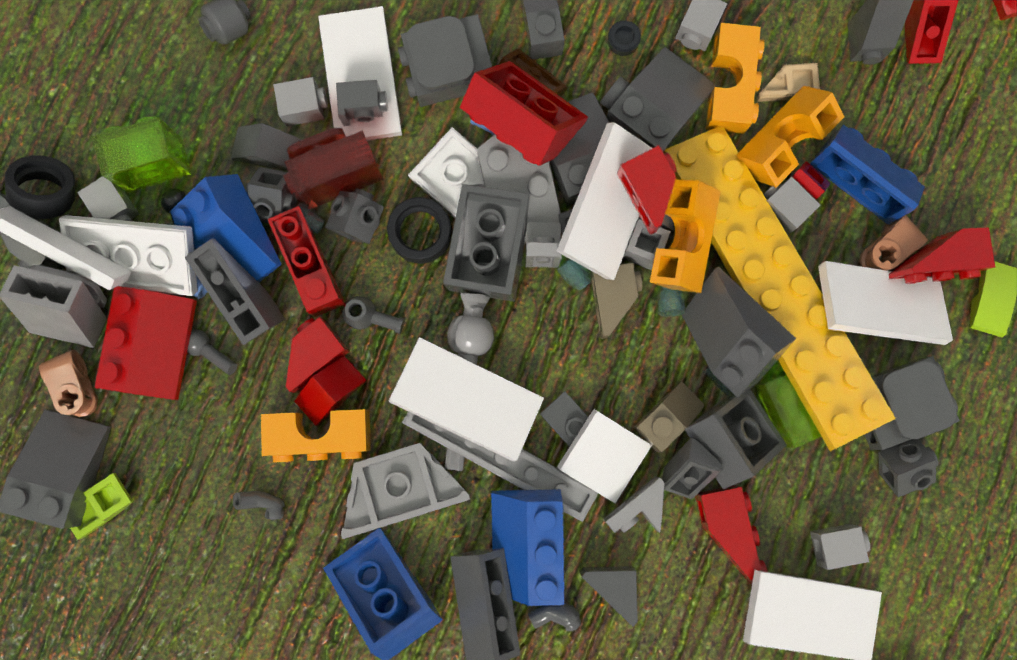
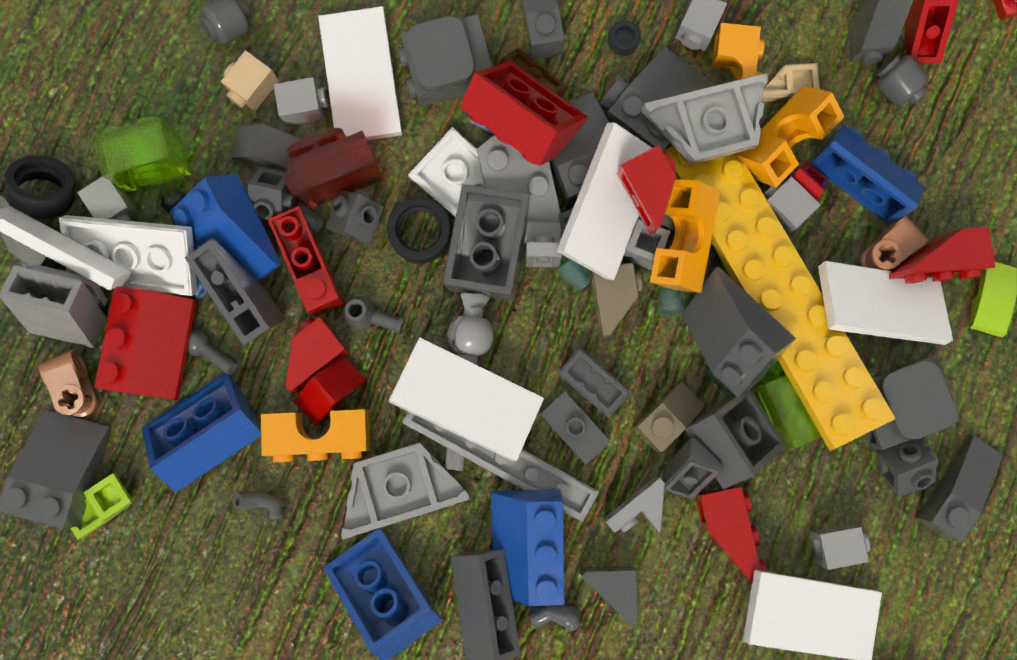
dark grey brick [336,80,388,126] -> none
white tile [557,409,652,503] -> none
none -> blue slope [142,373,261,492]
none -> tan brick [221,50,279,111]
none -> dark grey plate [557,347,631,418]
none -> light grey wing [641,73,768,165]
none -> dark grey head [876,54,929,105]
none -> dark grey slope [915,435,1003,542]

